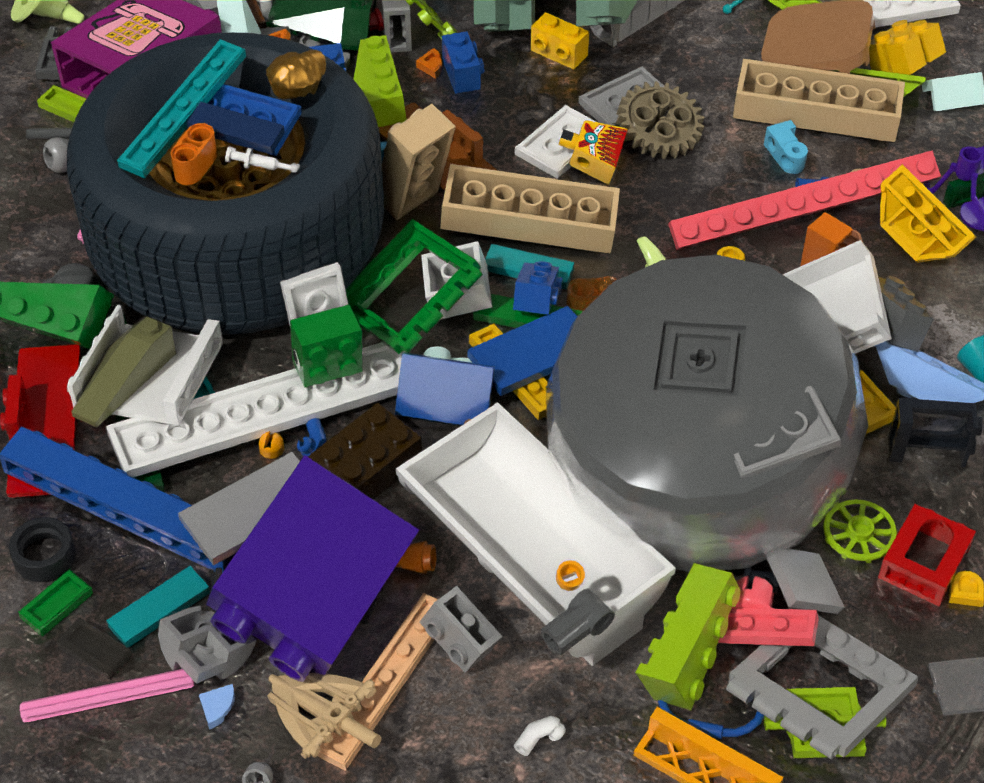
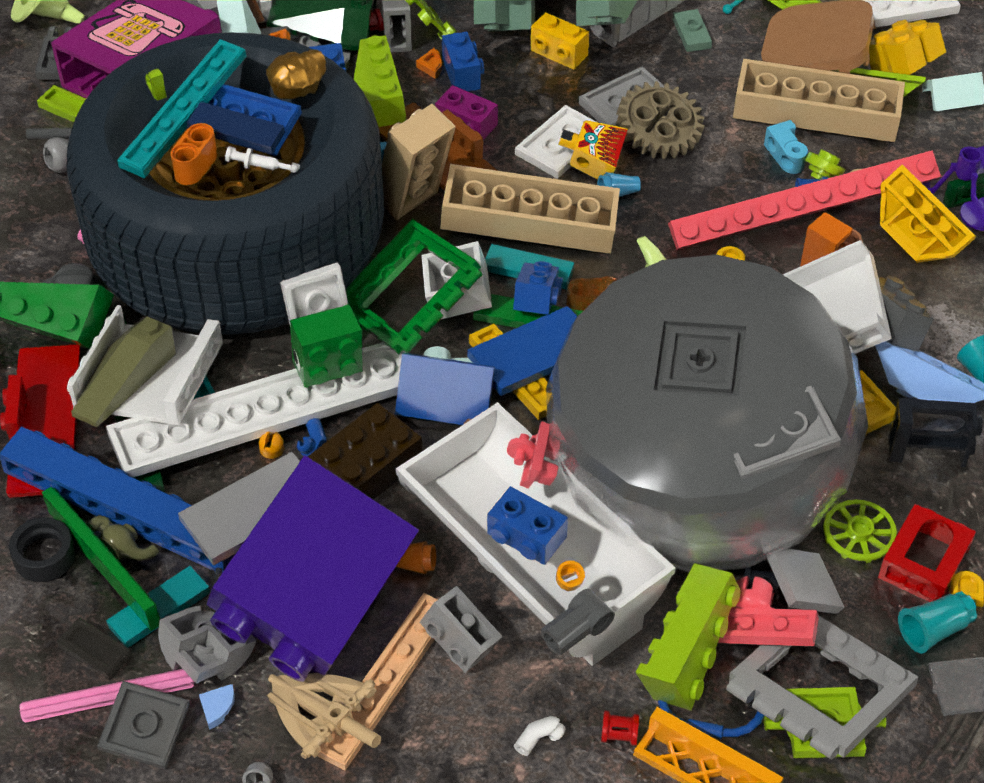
green tile [18,569,93,637] -> none
none -> green tile [42,487,160,631]
none -> olive piece [86,515,159,561]
none -> dark grey tile [97,681,190,770]
none -> lime tile [145,68,167,100]
none -> magenta brick [435,85,498,140]
none -> blue brick [487,486,568,565]
none -> coral hips [507,421,564,489]
none -> dark azure cone [597,172,641,197]
none -> red bush [601,710,639,746]
none -> sand green plate [672,9,712,52]
none -> lime plate [805,149,846,179]
none -> teal plant [898,591,977,653]

